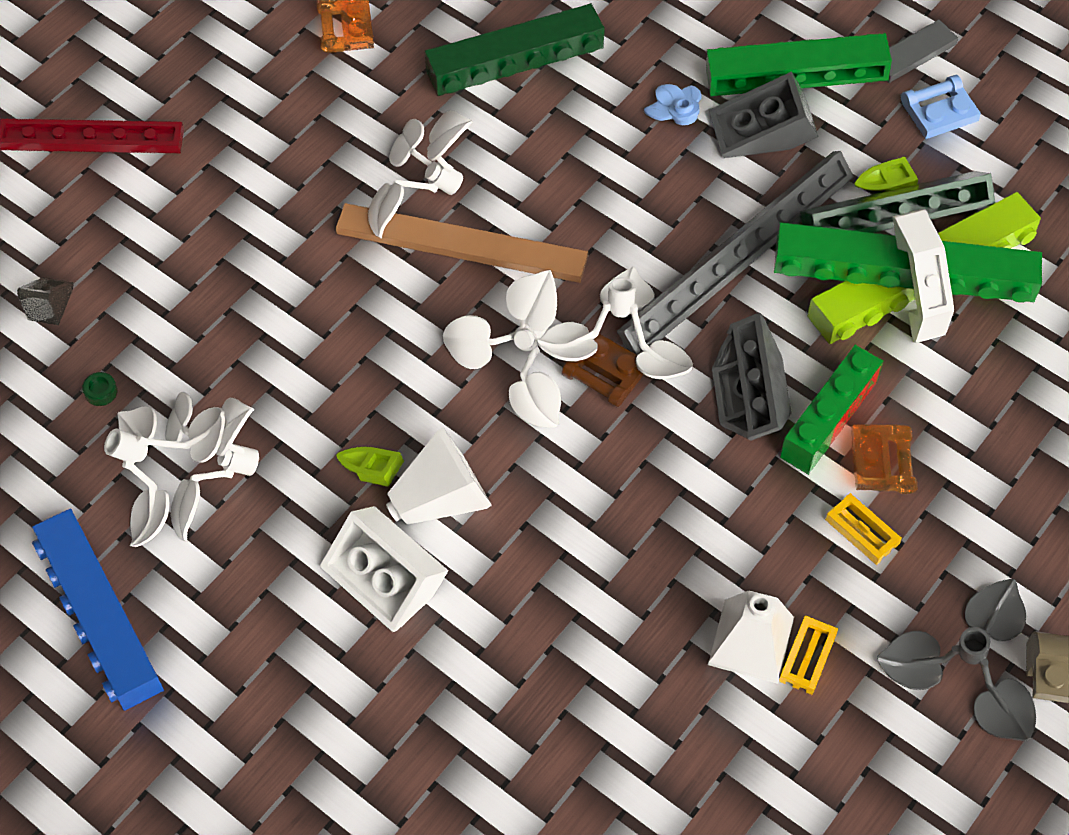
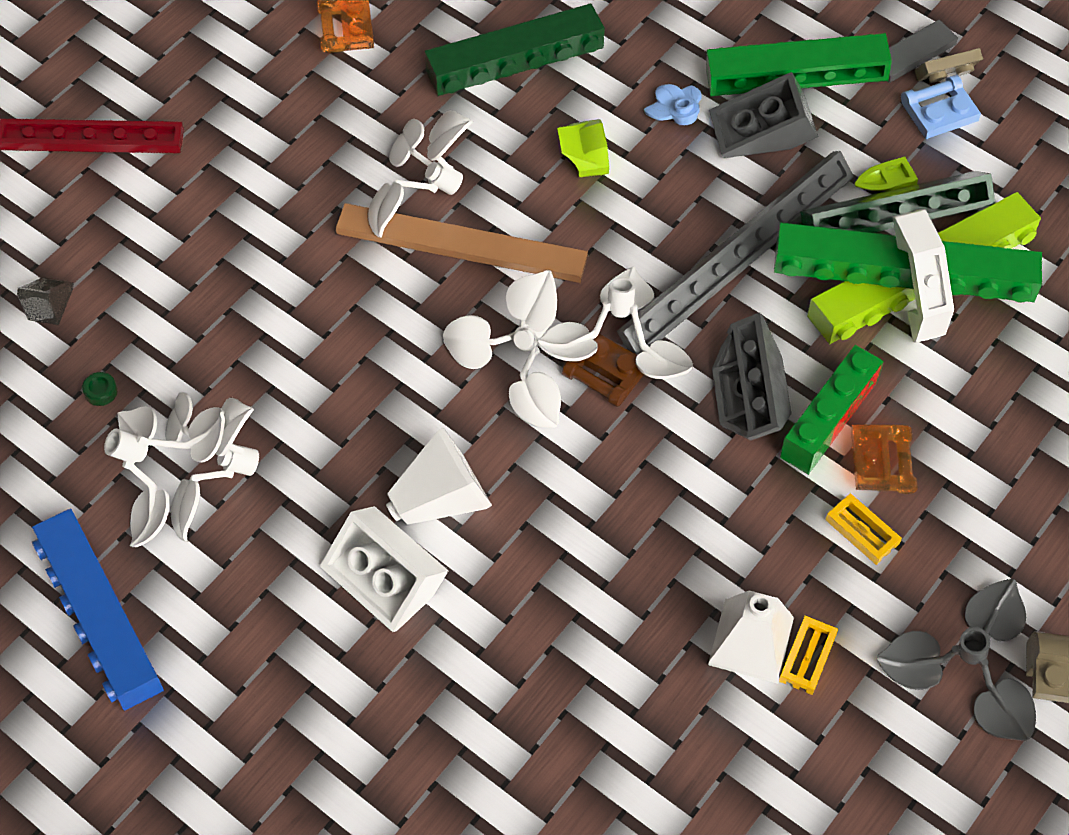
lime plate [336,447,404,486] -> none
none -> lime slope [557,119,609,177]
none -> dark tan plate [915,48,983,83]

